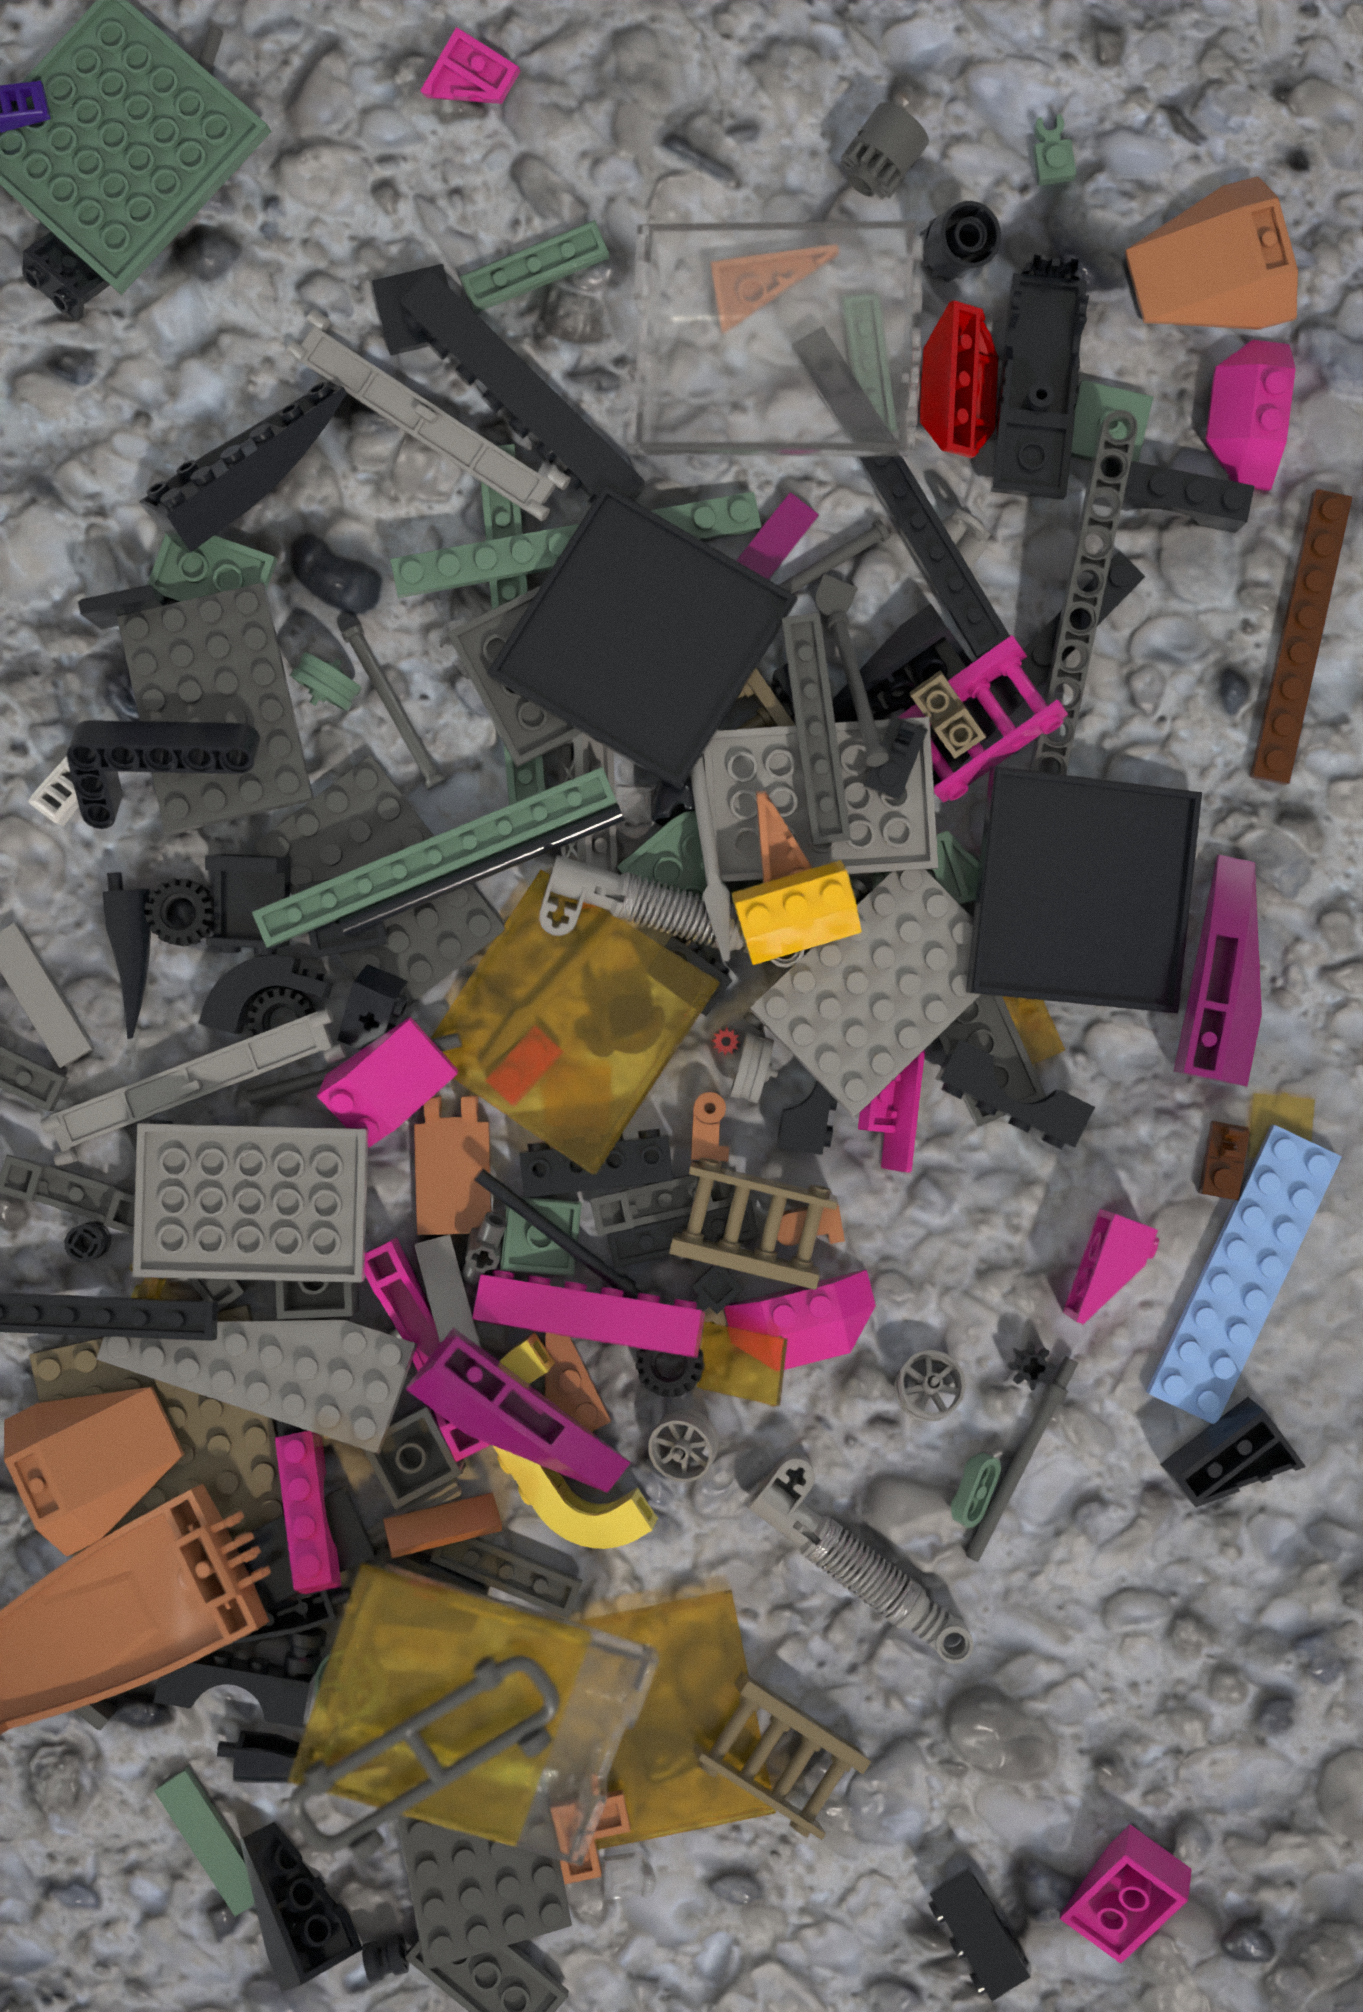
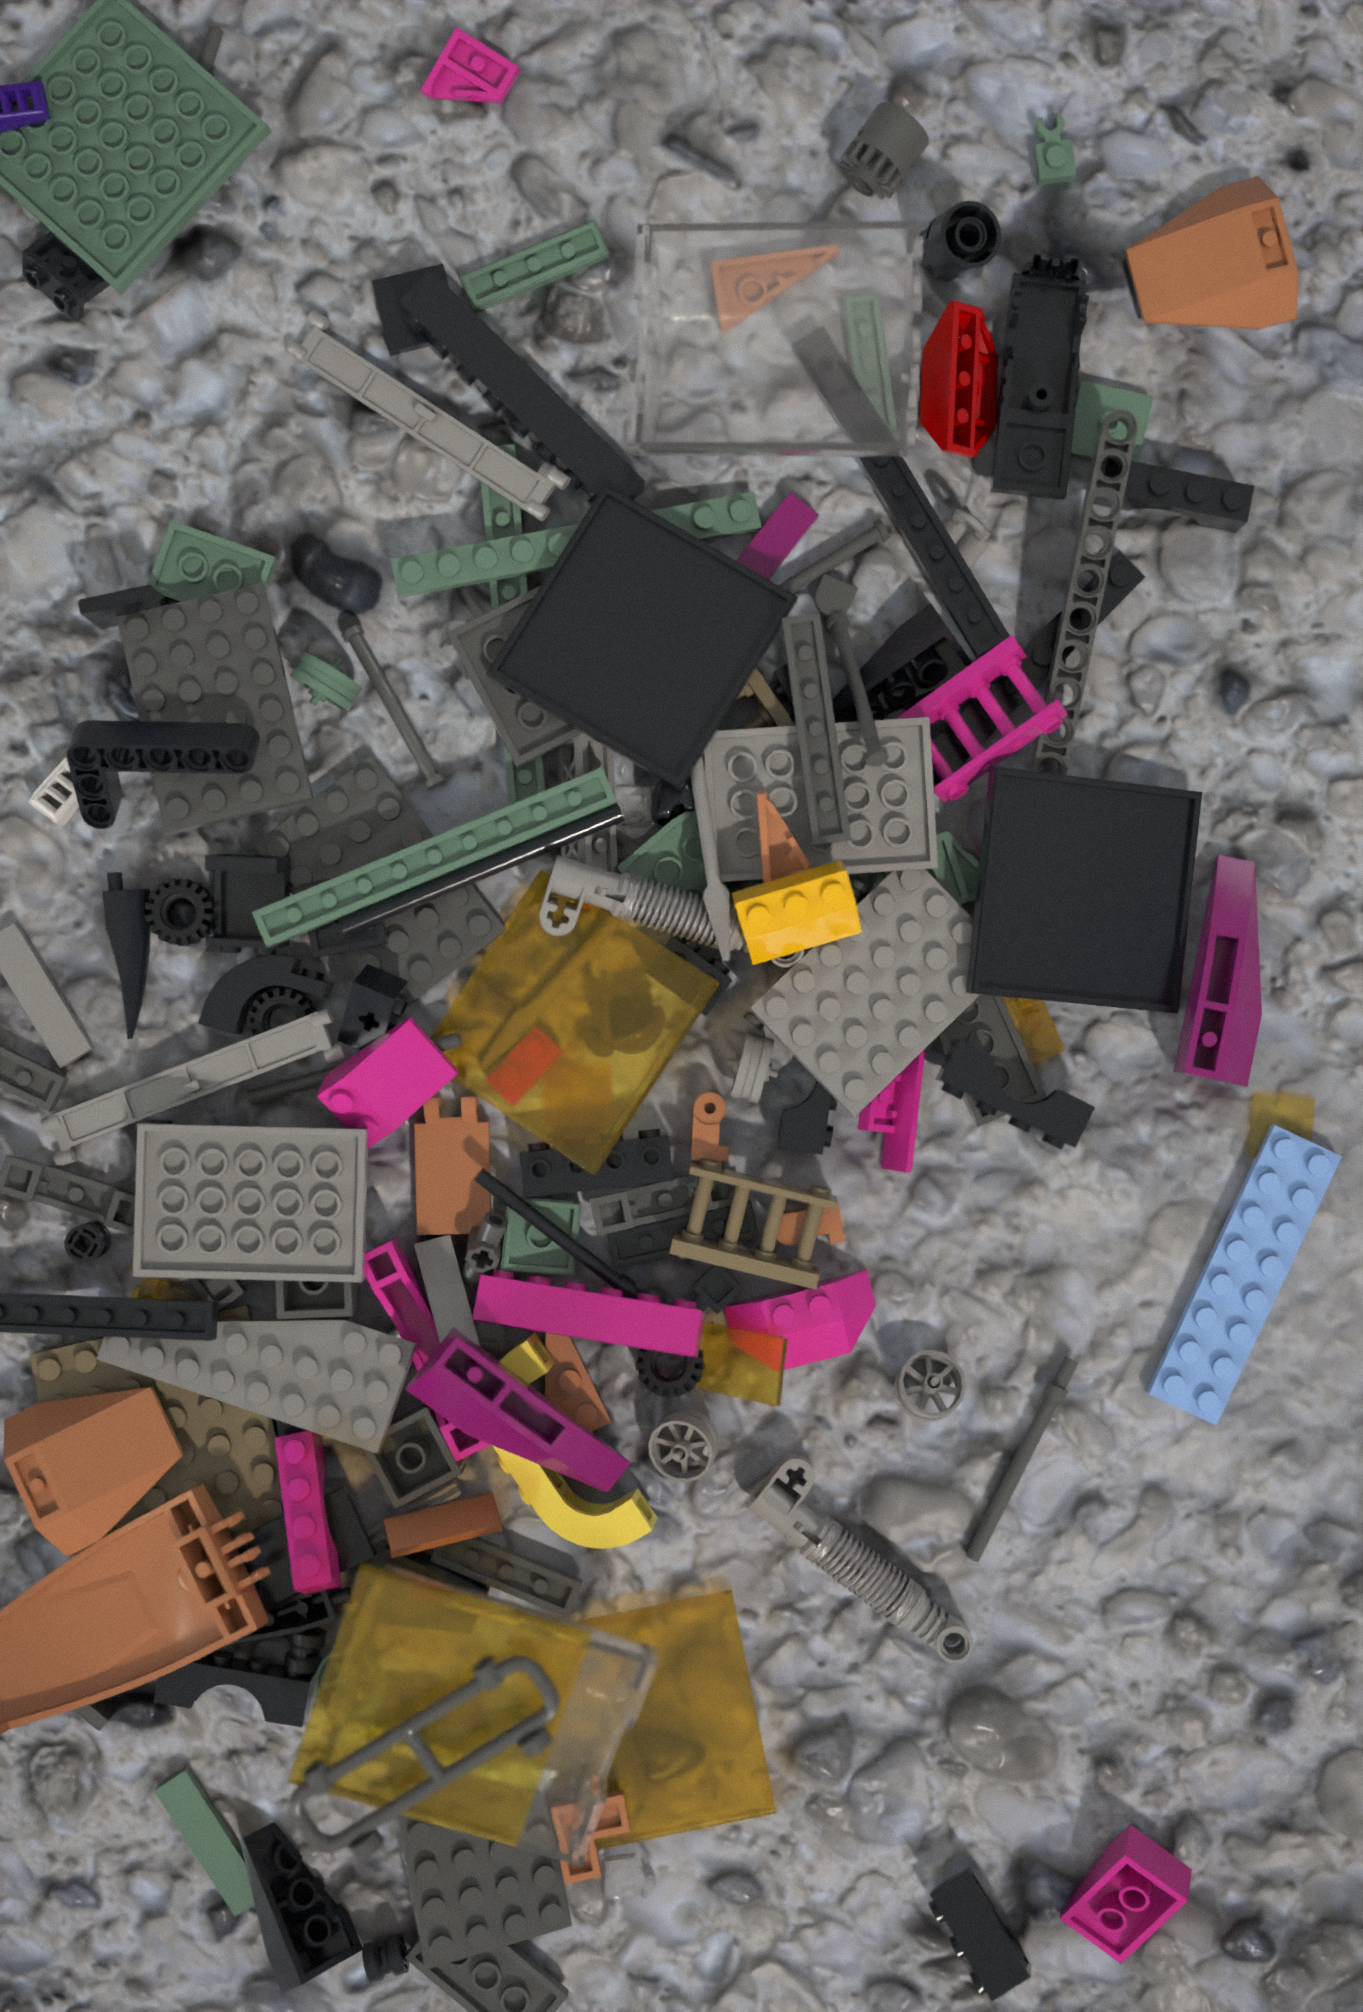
black wedge [139,382,347,553] -> none
black piece [217,1731,386,1783] -> none
dark tan fence [692,1671,871,1840] -> none
coral piece [711,1027,740,1056] -> none
black plate [864,715,928,801] -> none
dark tan slope [909,671,986,759] -> none
sand green plate [951,1452,1001,1528] -> none
black gear [1007,1342,1056,1391] -> none
dark pink slope [1063,1208,1159,1325] -> none
black wedge [1160,1397,1306,1507] -> none
reddish brown plate [1198,1120,1250,1200] -> none
dark pink wedge [1205,340,1296,491] -> none
reddish brown plate [1250,489,1353,785] -> none

